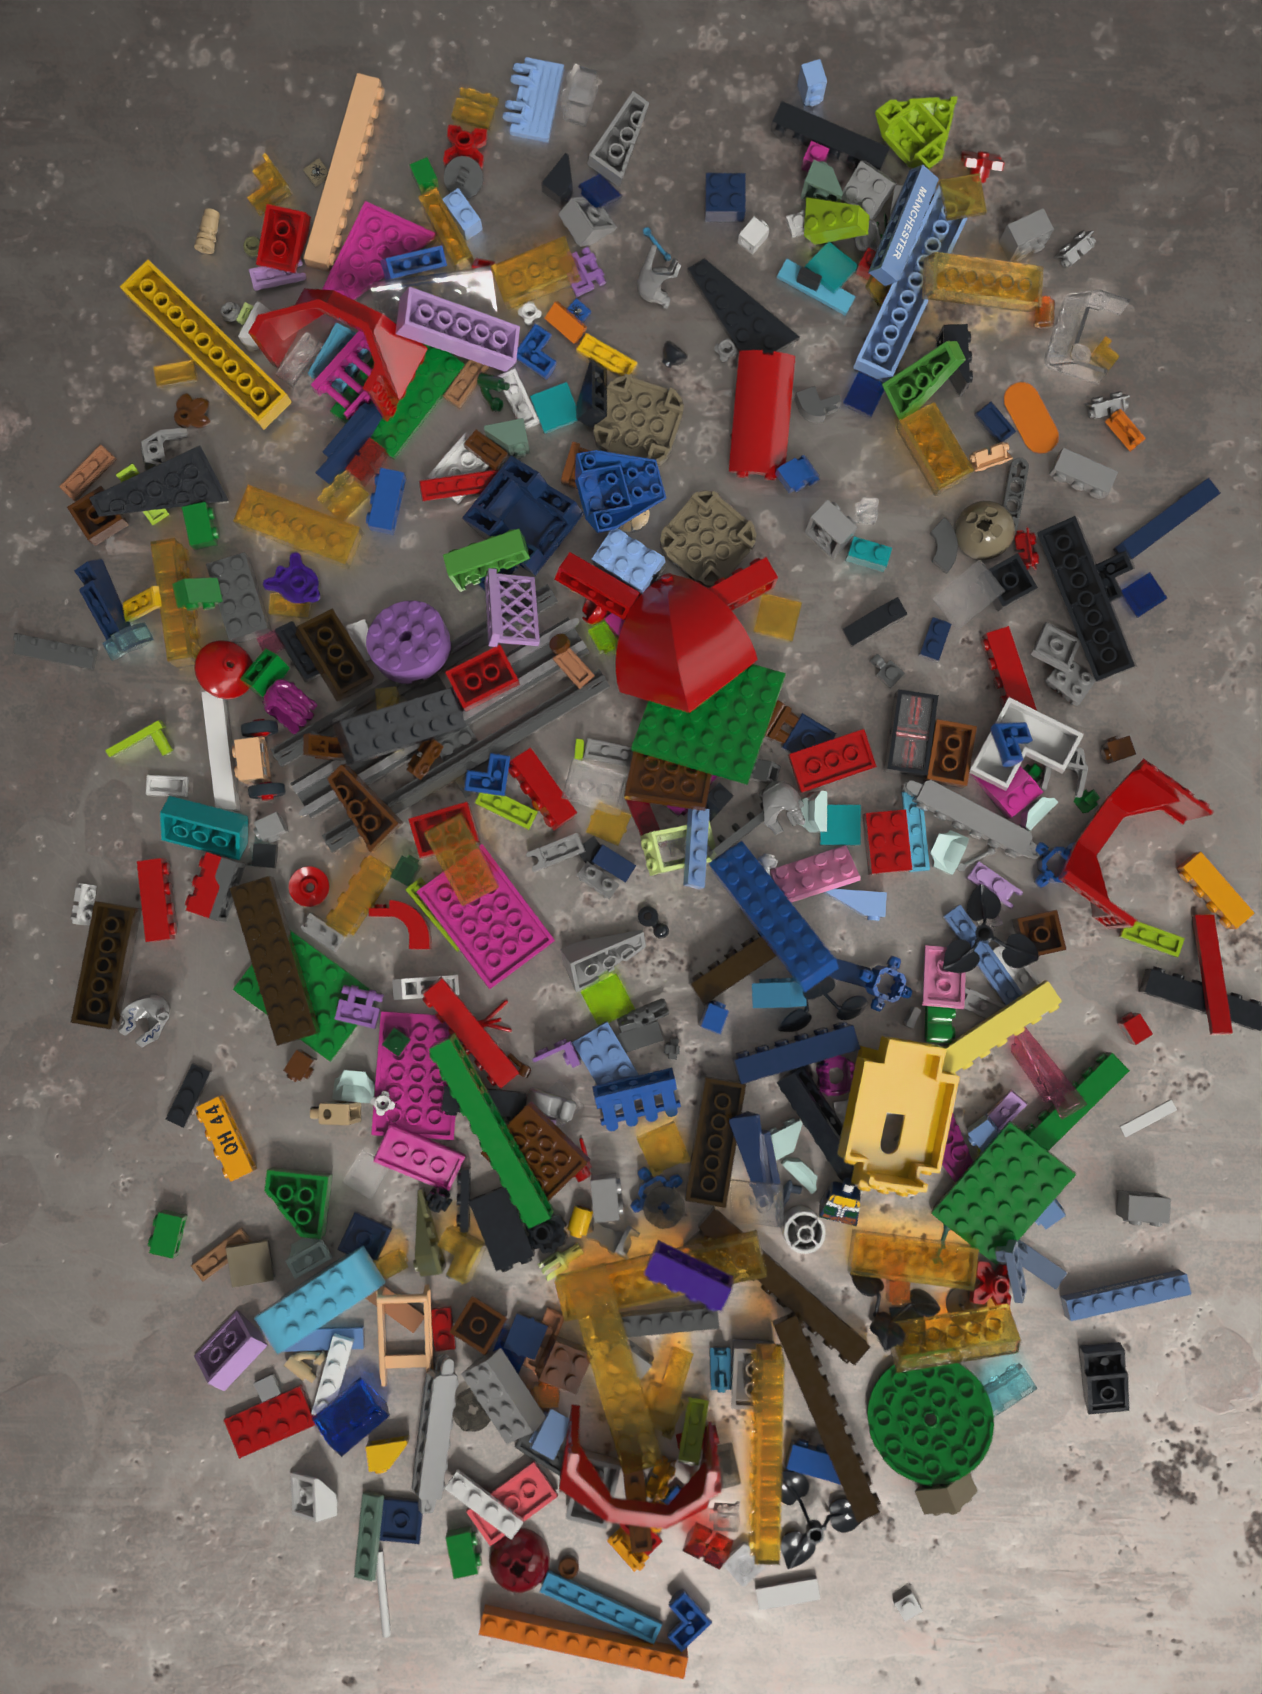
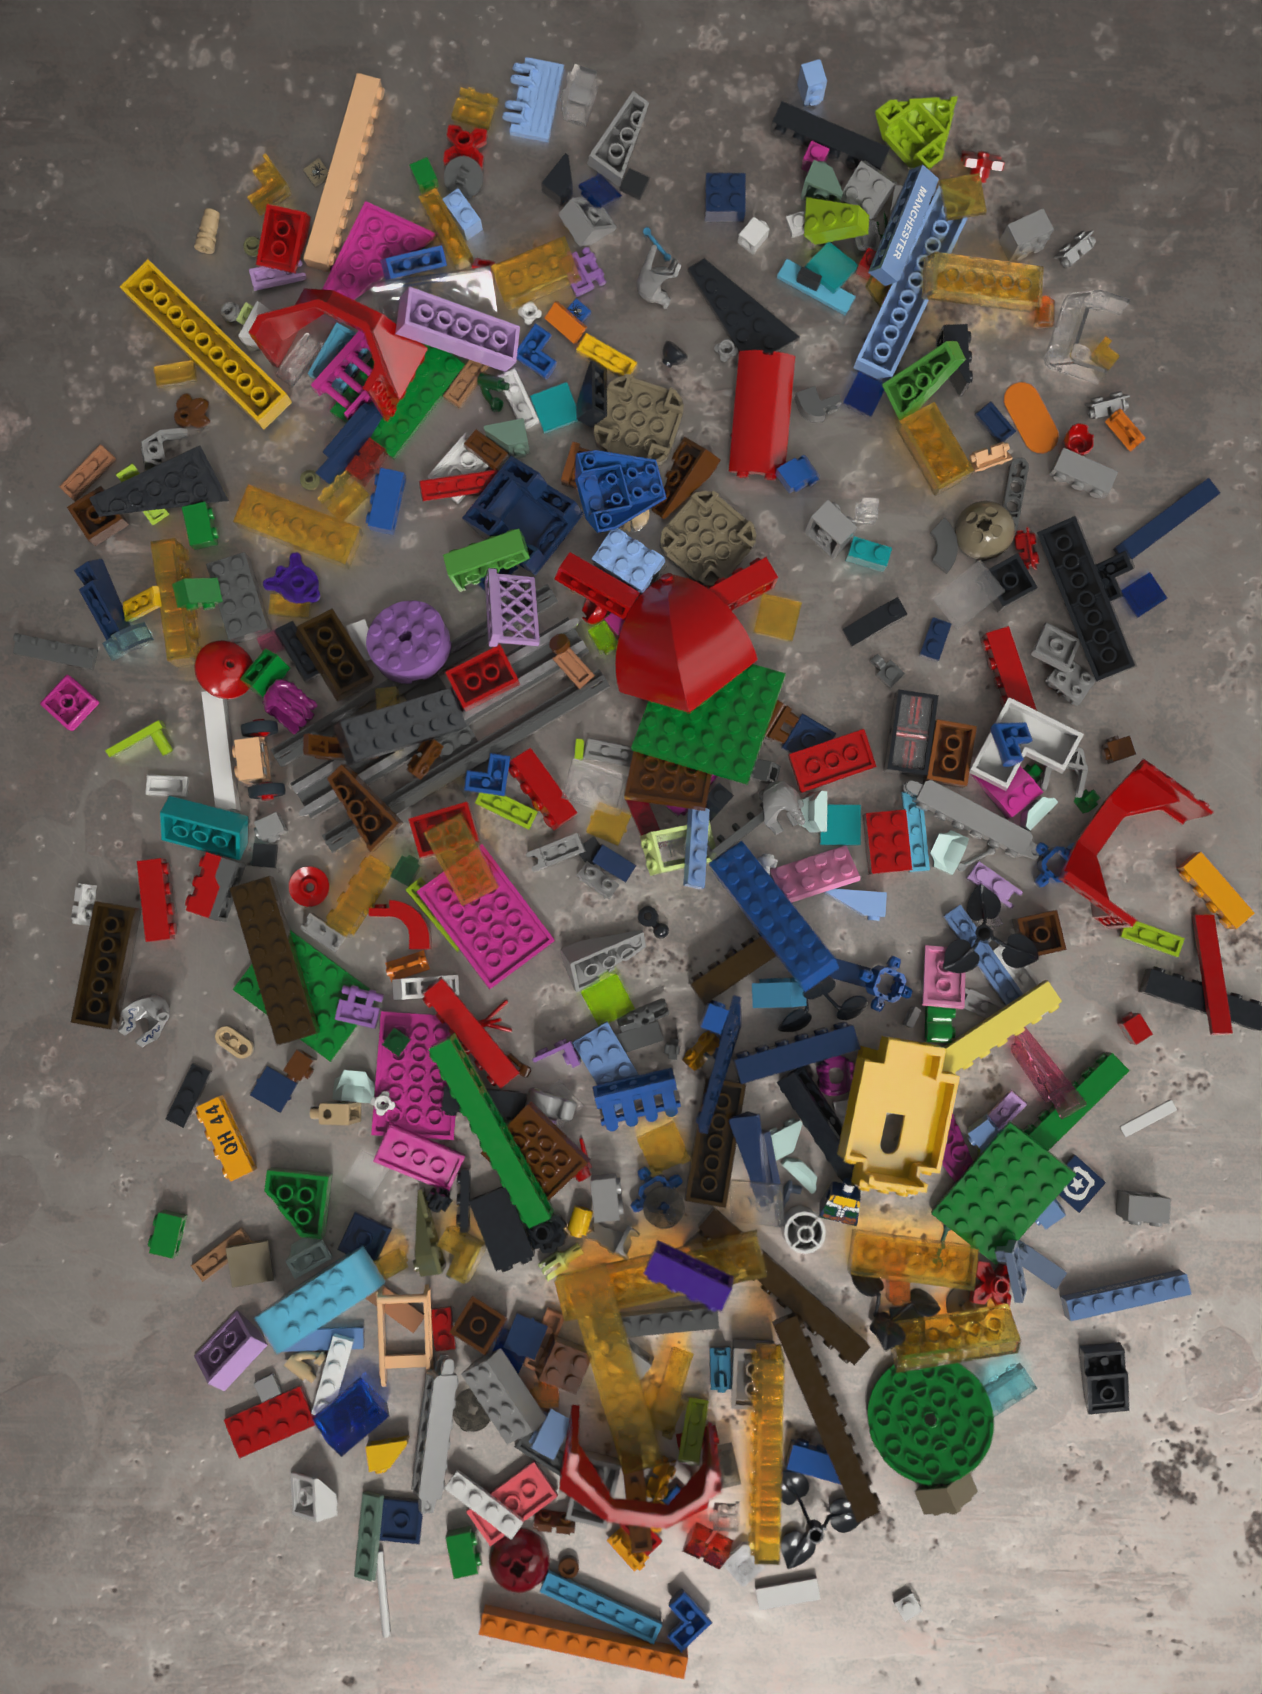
none -> dark pink brick [40,675,99,731]
none -> tan plate [215,1026,254,1059]
none -> dark blue piece [250,1066,298,1113]
none -> olive plate [300,470,320,490]
none -> orange hinge [385,950,430,982]
none -> reddish brown hinge [533,1510,576,1535]
none -> black piece [620,168,649,200]
none -> reddish brown wedge [652,436,721,519]
none -> light orange hinge [682,1030,721,1071]
none -> dark blue wing [696,995,742,1134]
none -> dark blue tile [1059,1154,1106,1213]
none -> red hair [1064,423,1094,456]

